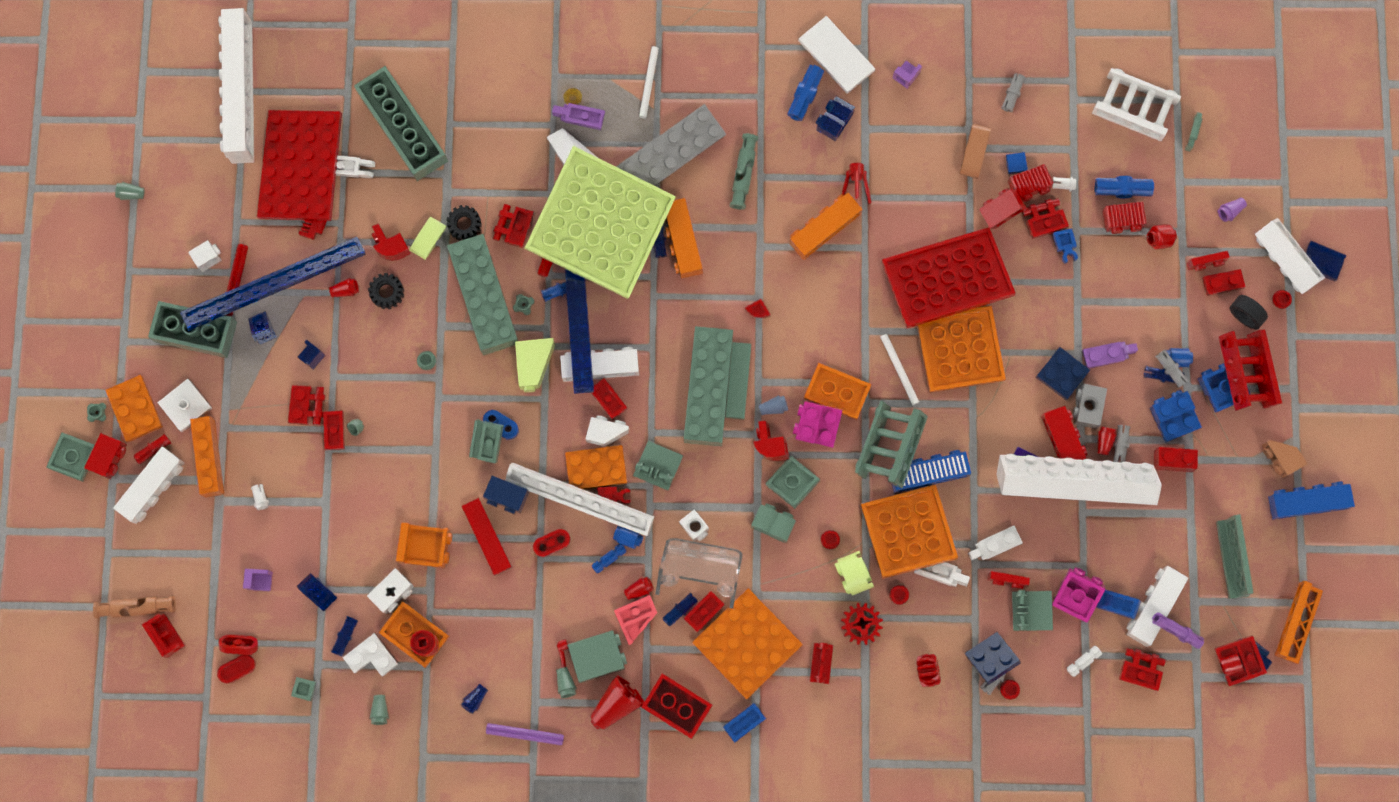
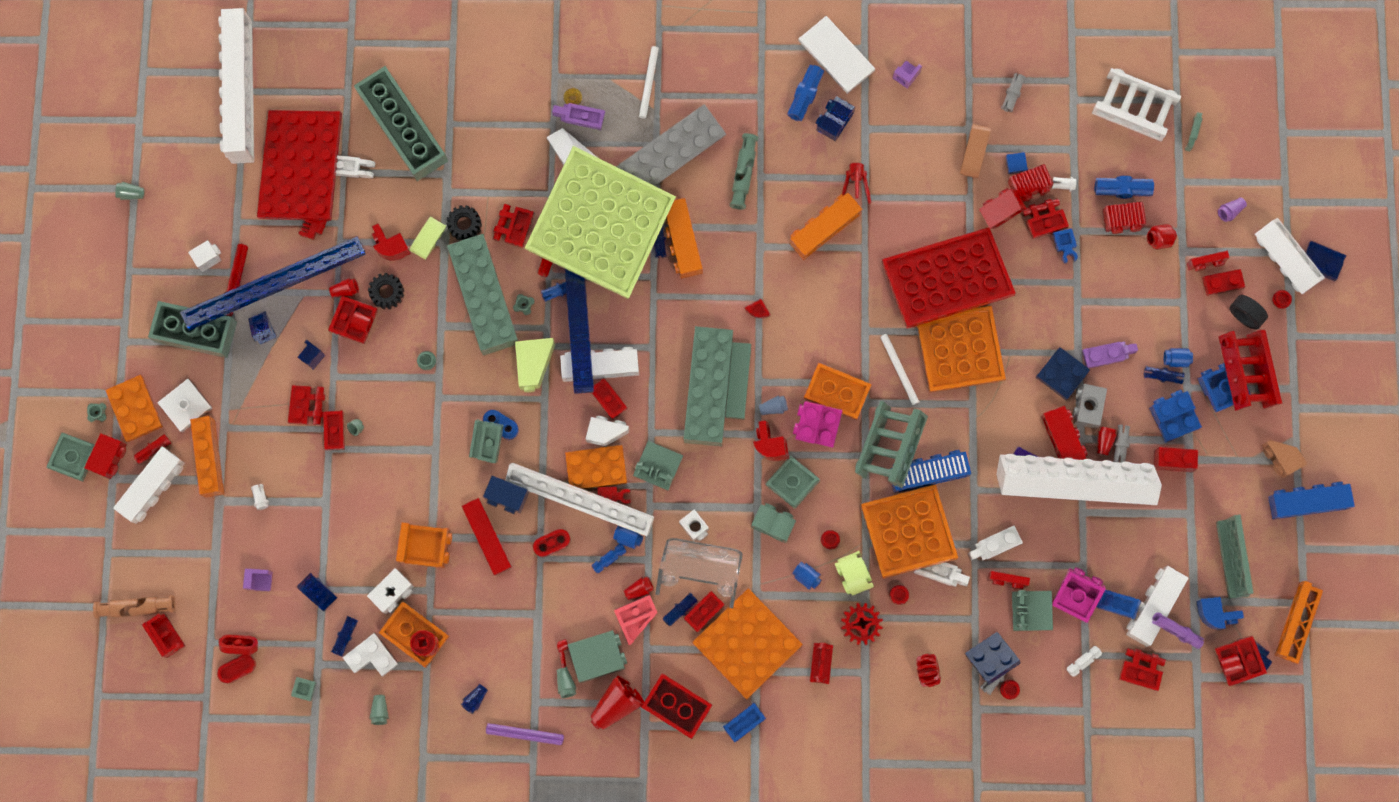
light grey pin [1155,349,1189,388] -> none
none -> red plate [328,296,378,344]
none -> blue brick [792,562,822,590]
none -> blue brick [1196,597,1244,630]

